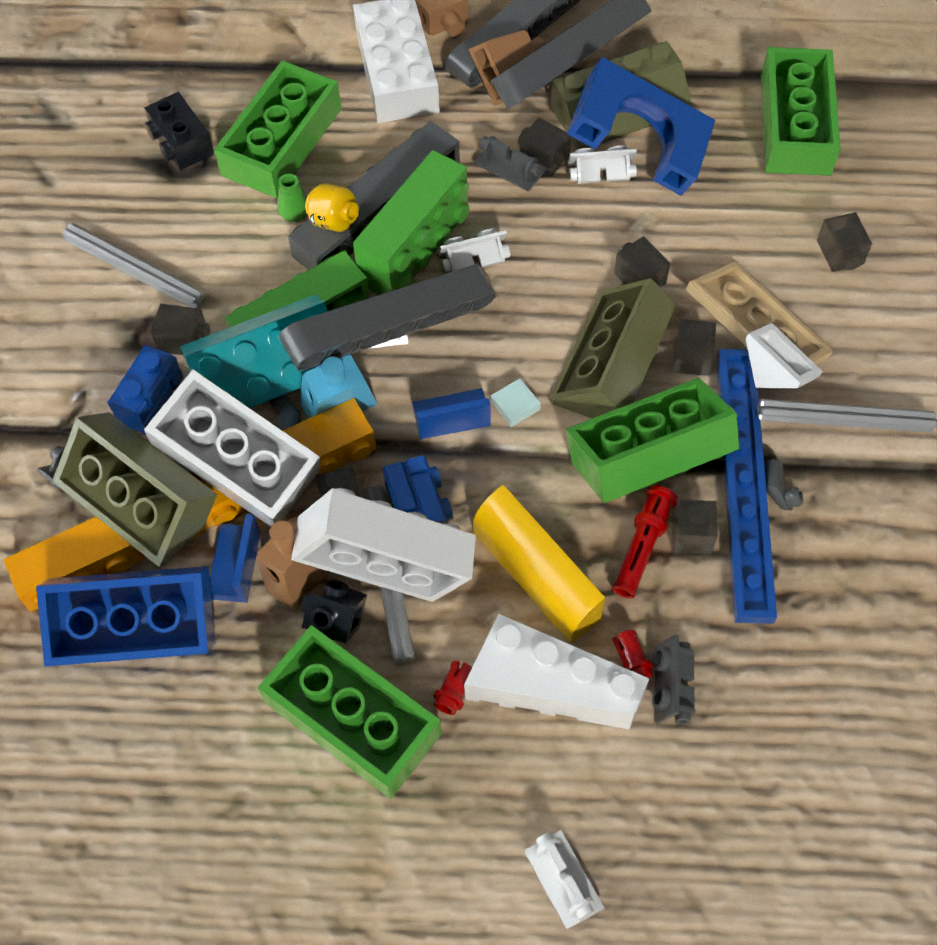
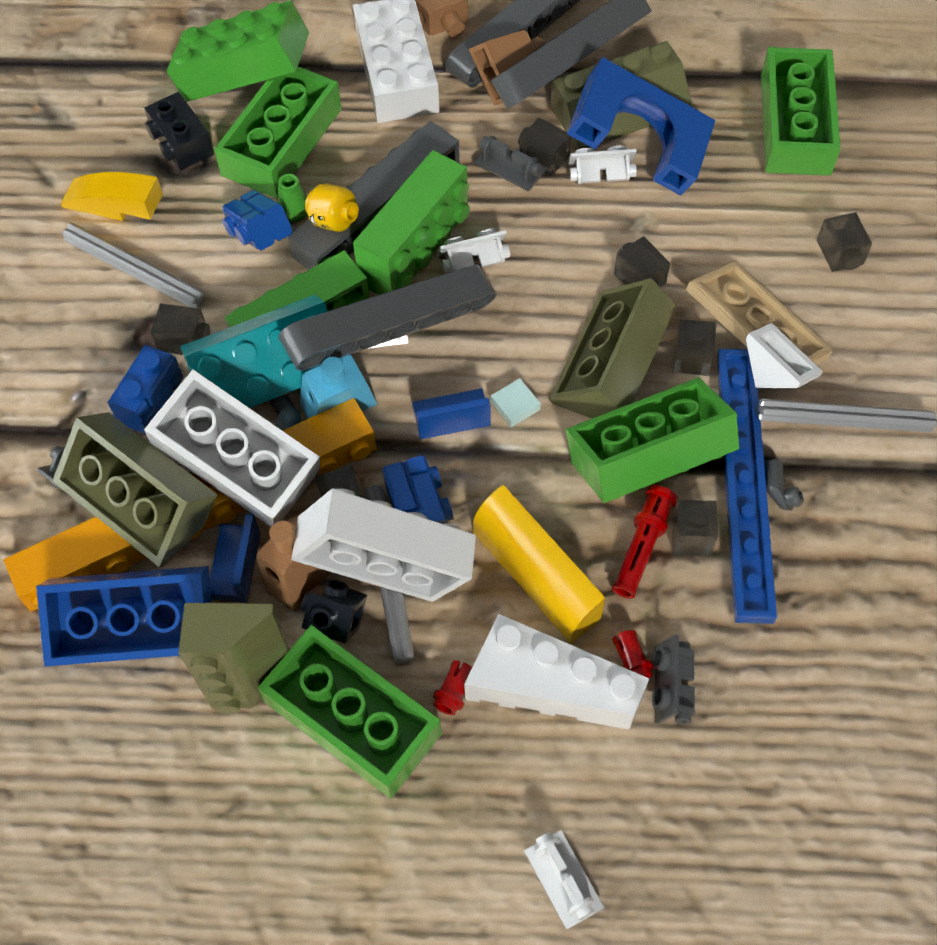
none -> yellow slope [61,172,163,221]
none -> bright green brick [166,0,309,102]
none -> olive slope [178,603,290,714]
none -> blue brick [222,190,292,251]

